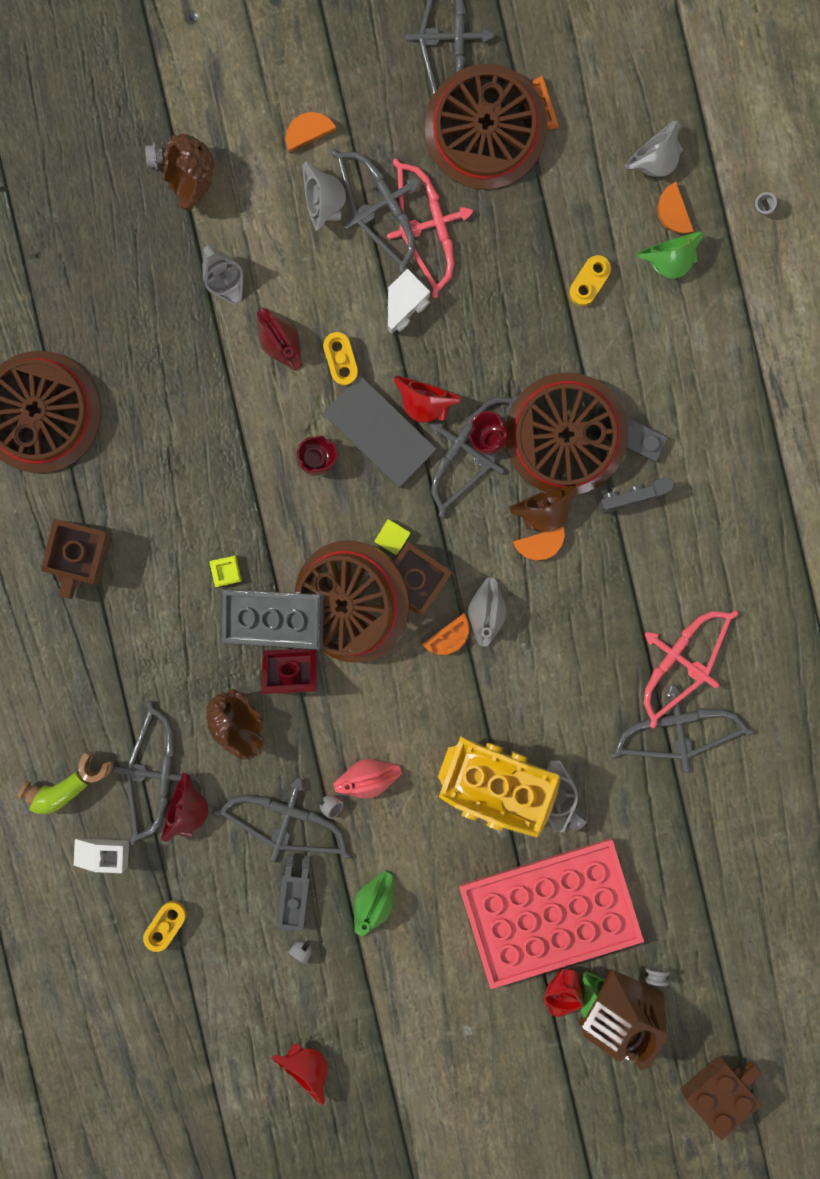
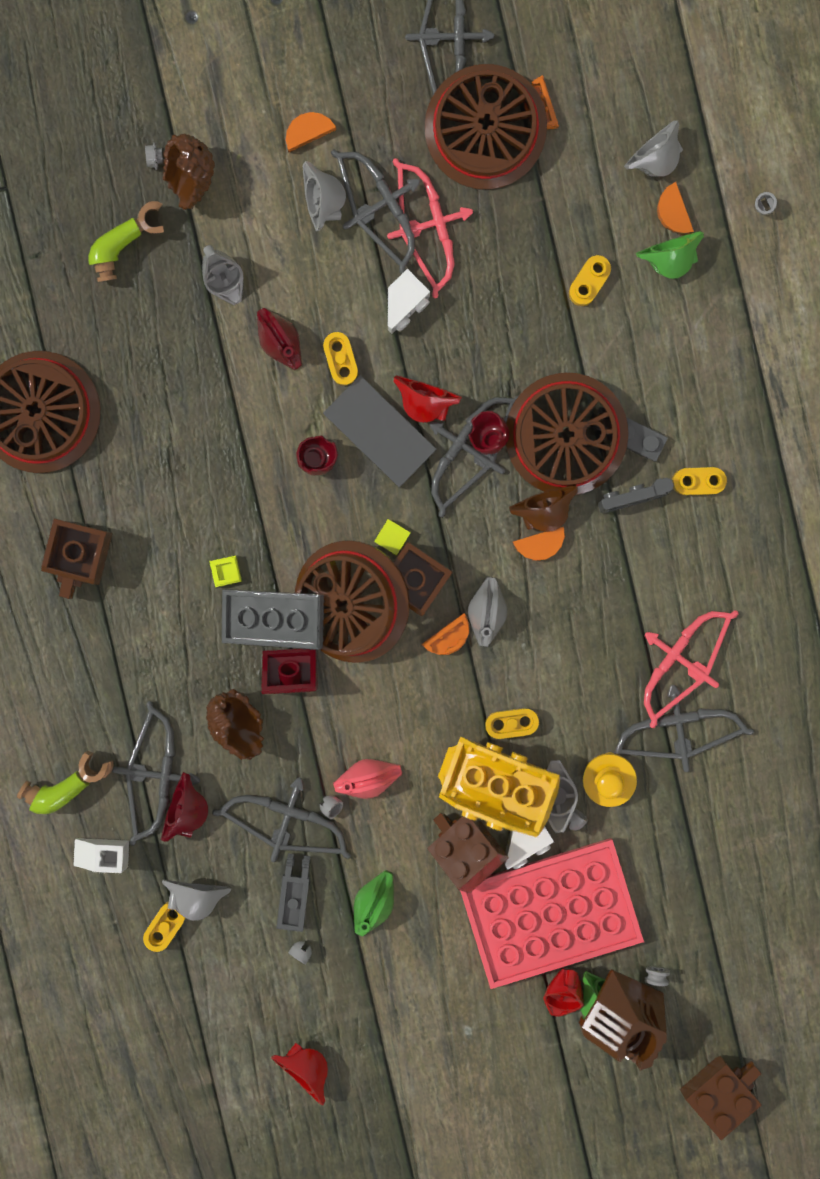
none -> lime piece [88,201,164,282]
none -> light grey hat [162,879,231,921]
none -> reddish brown hinge [427,813,509,893]
none -> yellow plate [485,708,539,739]
none -> white slope [504,826,554,869]
none -> yellow plate [583,752,637,807]
none -> yellow plate [672,467,727,495]

